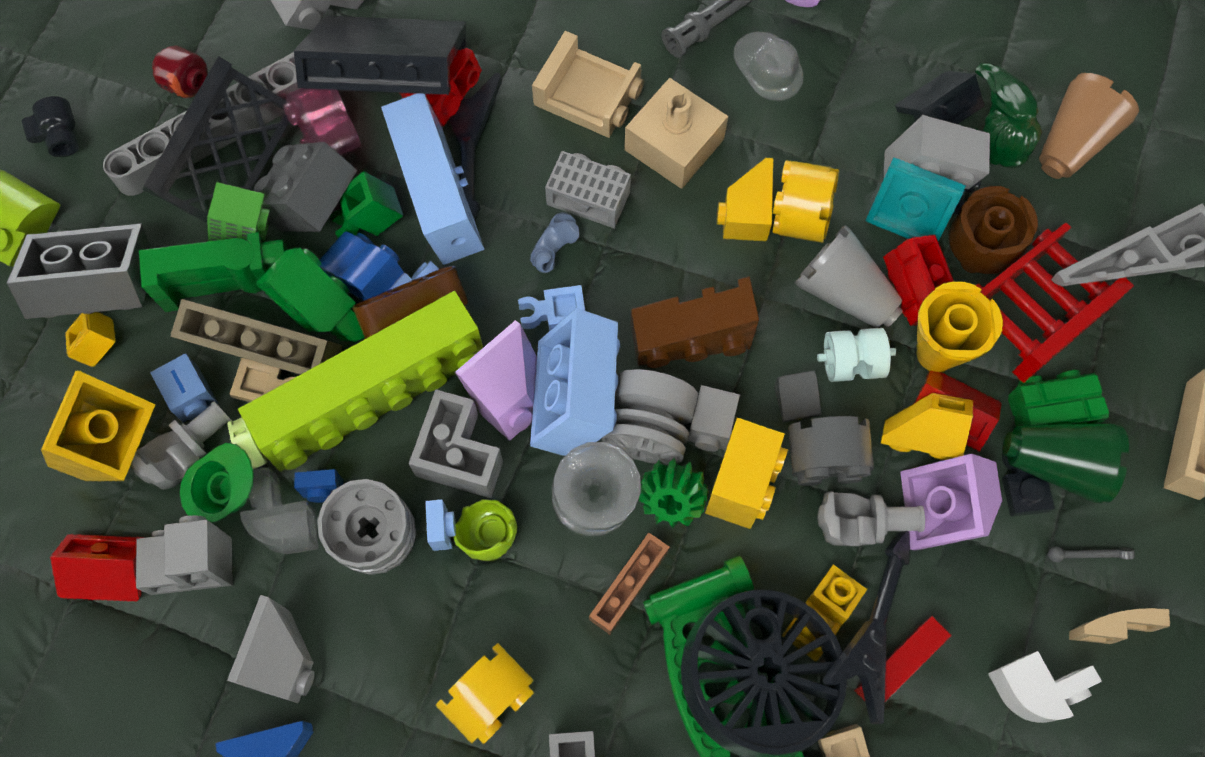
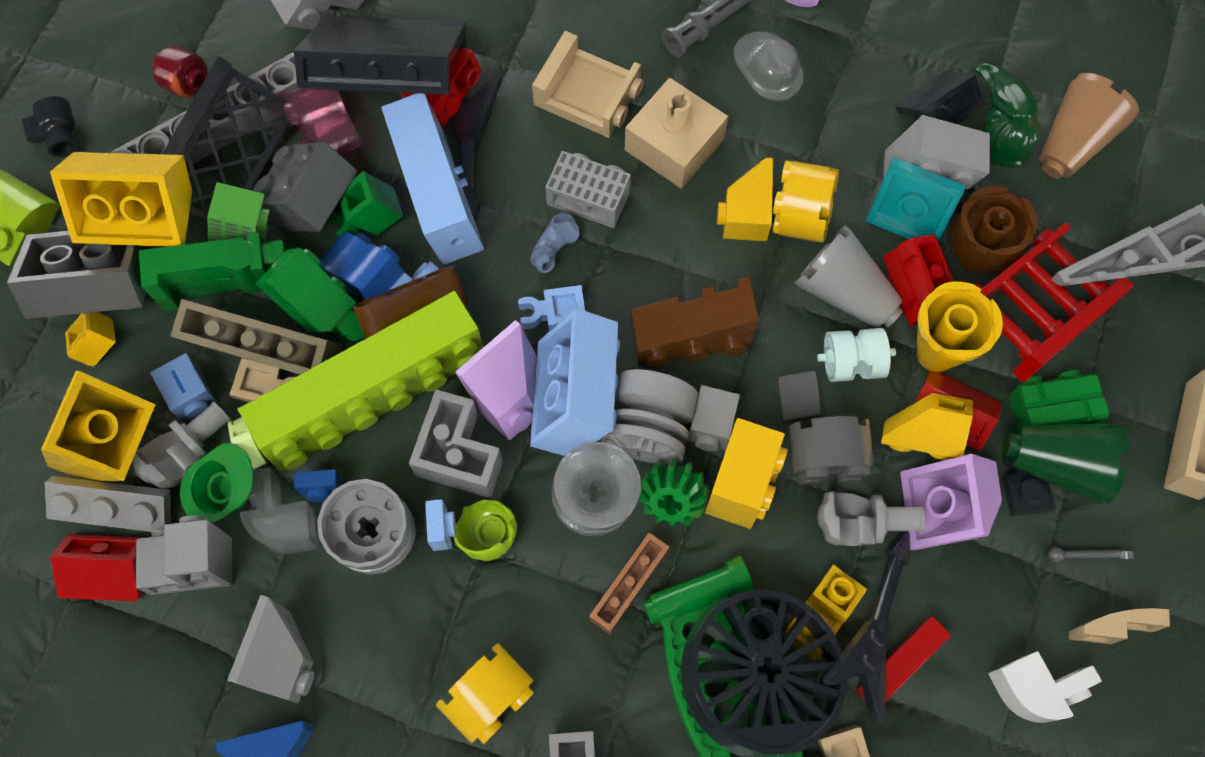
none -> light grey plate [44,476,171,532]
none -> yellow slope [50,152,192,247]

